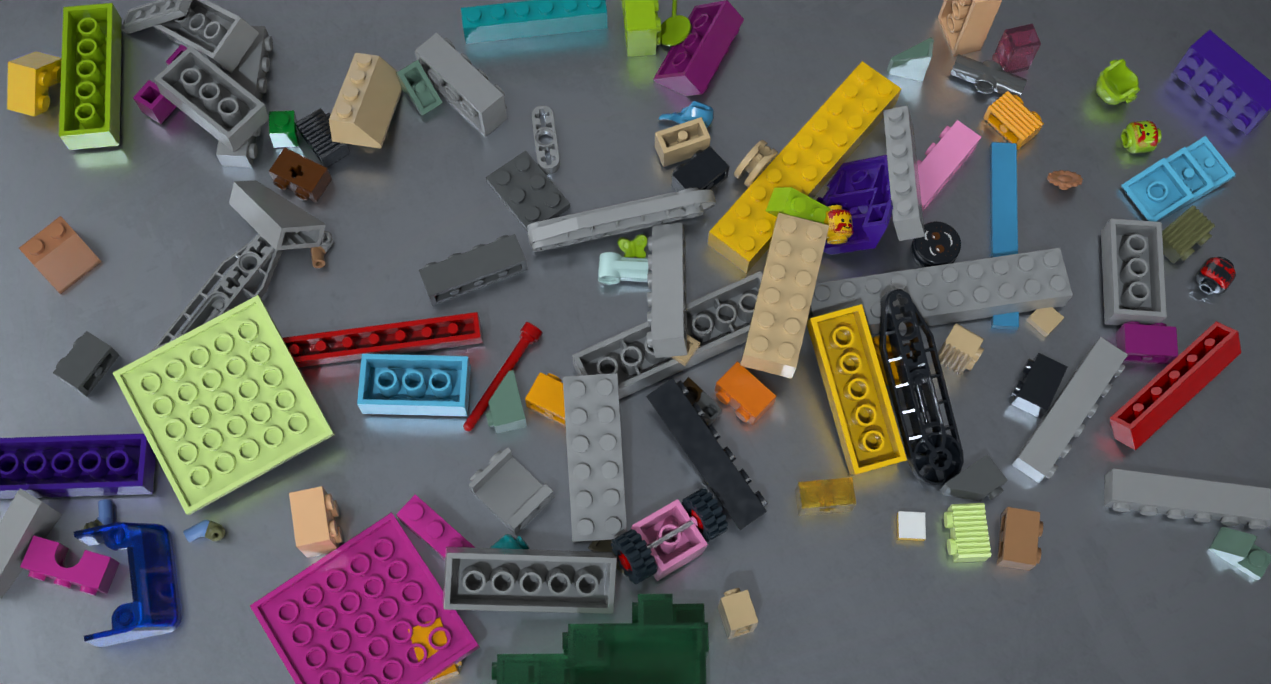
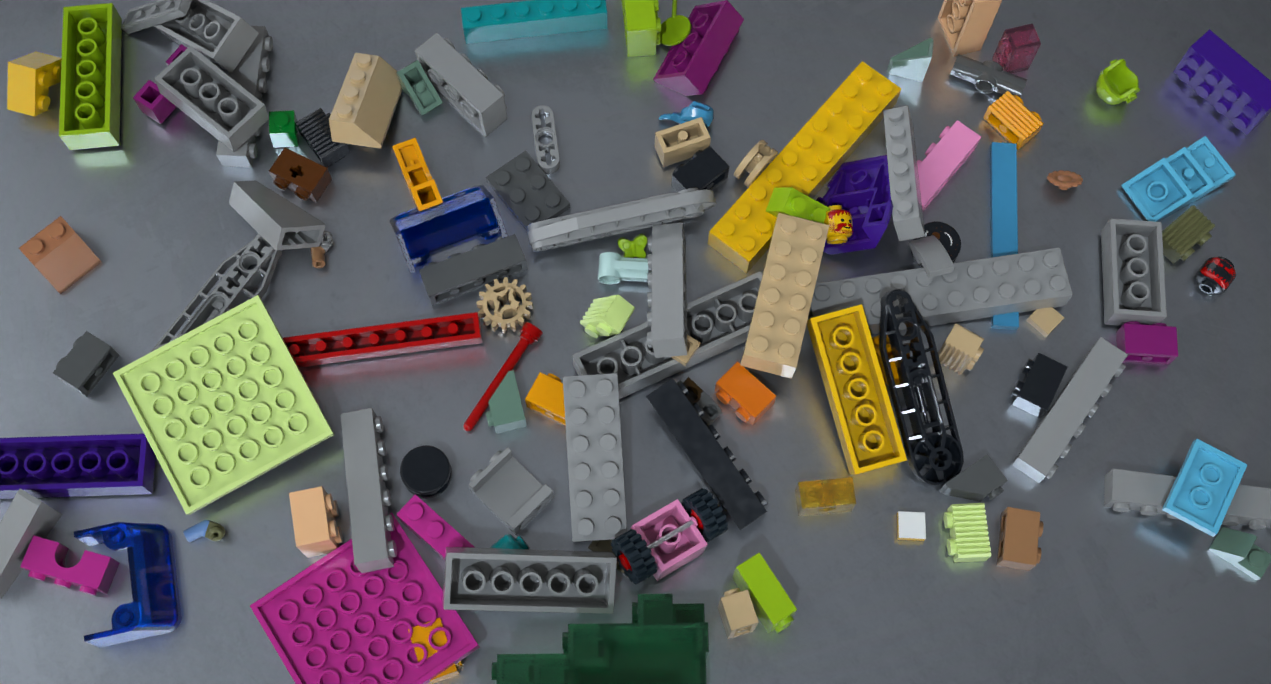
medium blue arm [84,499,113,538] -> none
medium azure brick [357,354,471,416] -> none
red brick [1110,321,1241,451] -> none
lime head [1121,120,1162,154] -> none
none -> light grey brick [340,408,397,573]
none -> clear blue windscreen [389,185,508,273]
none -> light orange arch [392,137,443,212]
none -> black head [400,445,452,498]
none -> tan gear [477,277,533,333]
none -> yellowish green brick [580,295,635,338]
none -> lime brick [732,552,797,634]
none -> light grey slope [909,235,955,278]
none -> medium azure plate [1162,439,1248,537]

